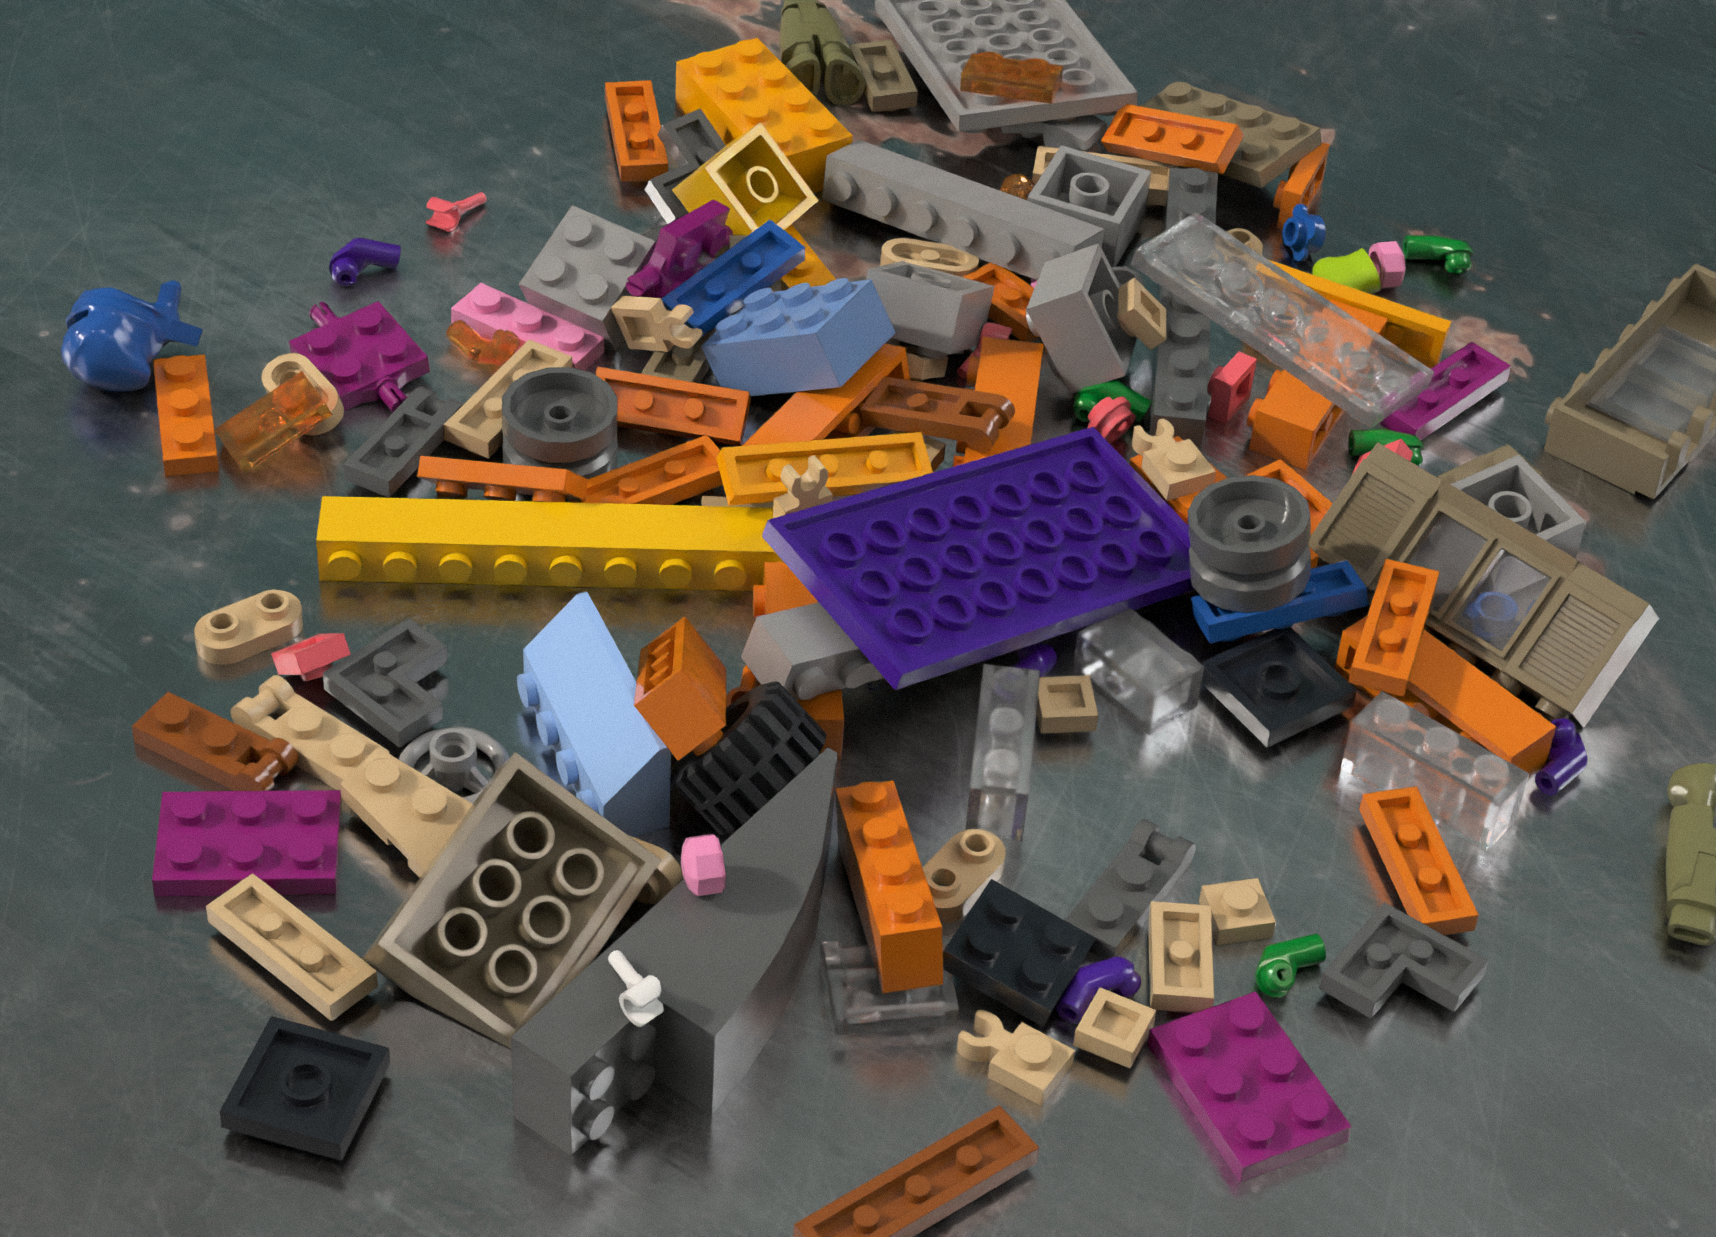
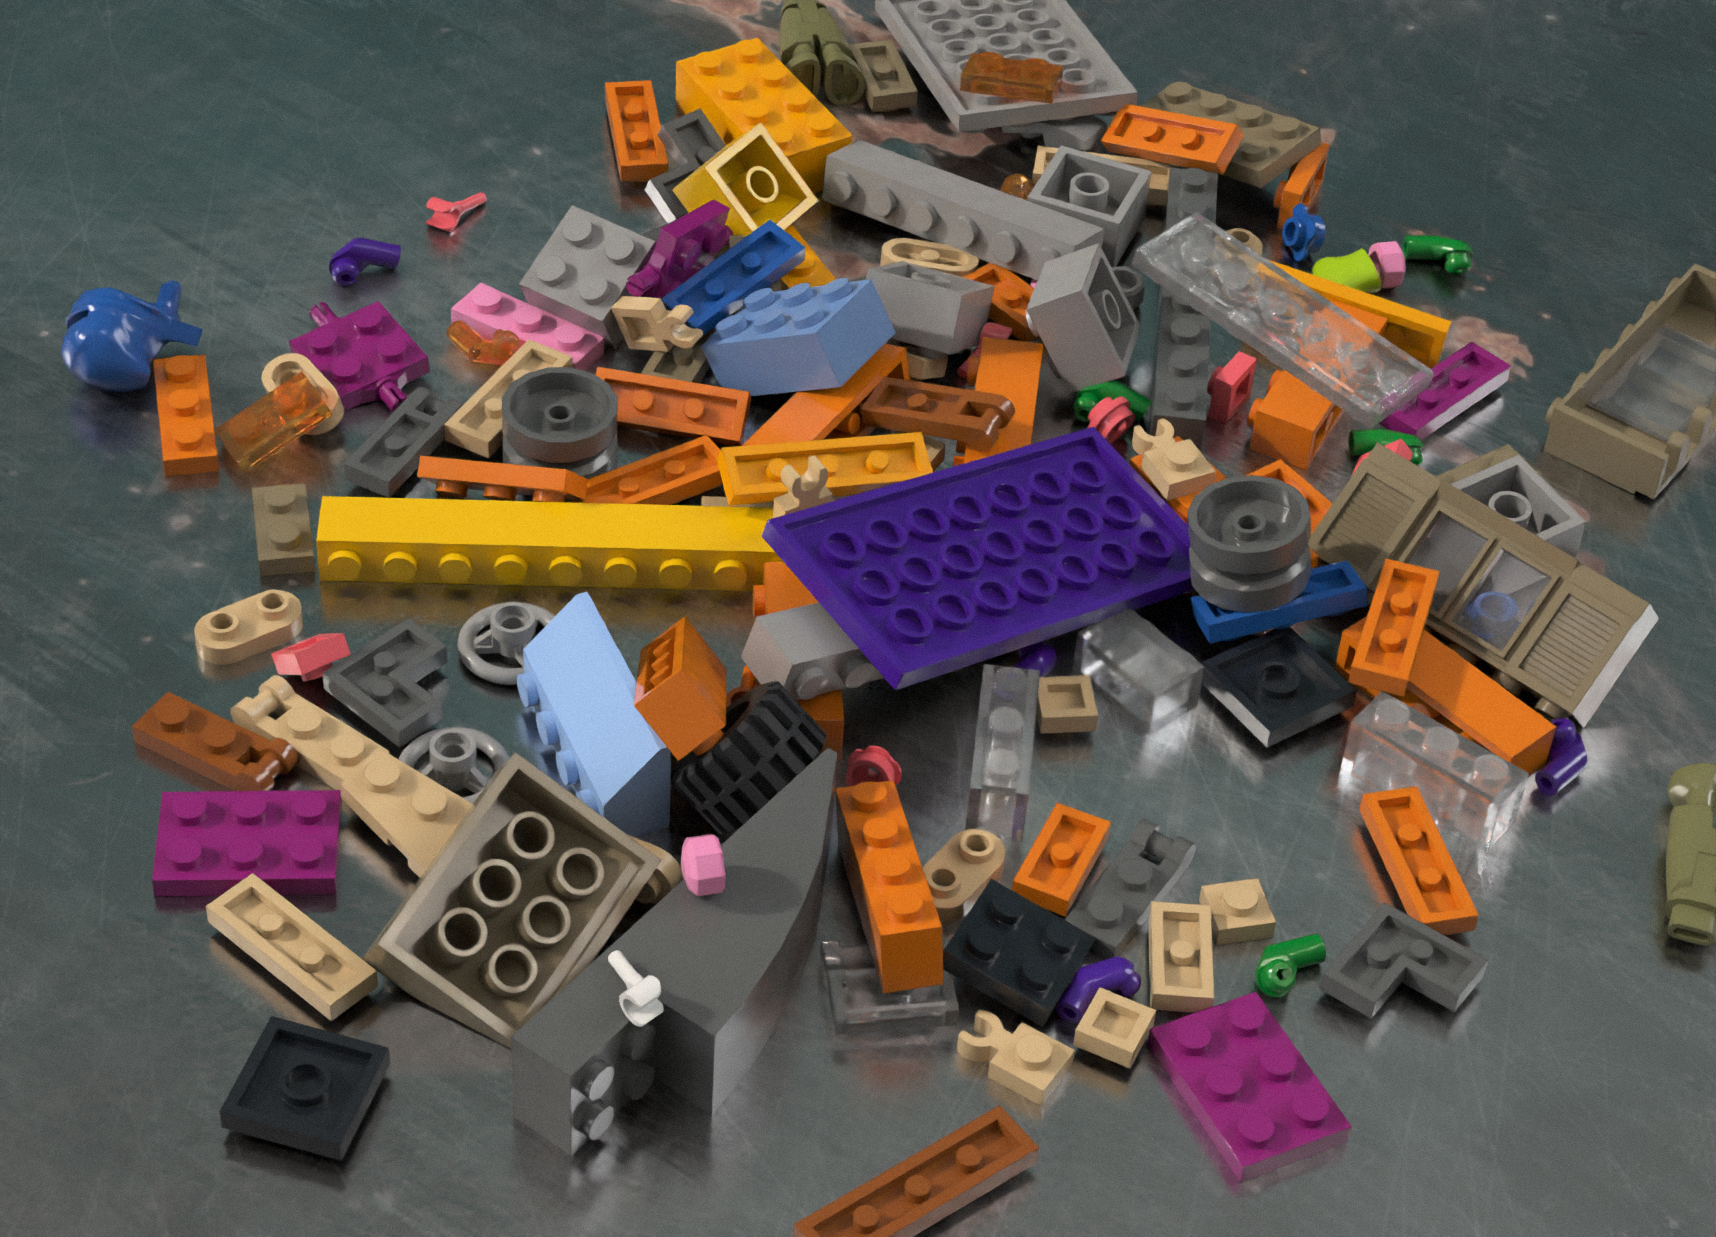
tan plate [1117,277,1166,350] -> none
none -> dark tan plate [251,483,315,577]
none -> light grey piece [457,602,555,685]
none -> coral plate [846,745,902,787]
none -> orange plate [1012,803,1111,917]

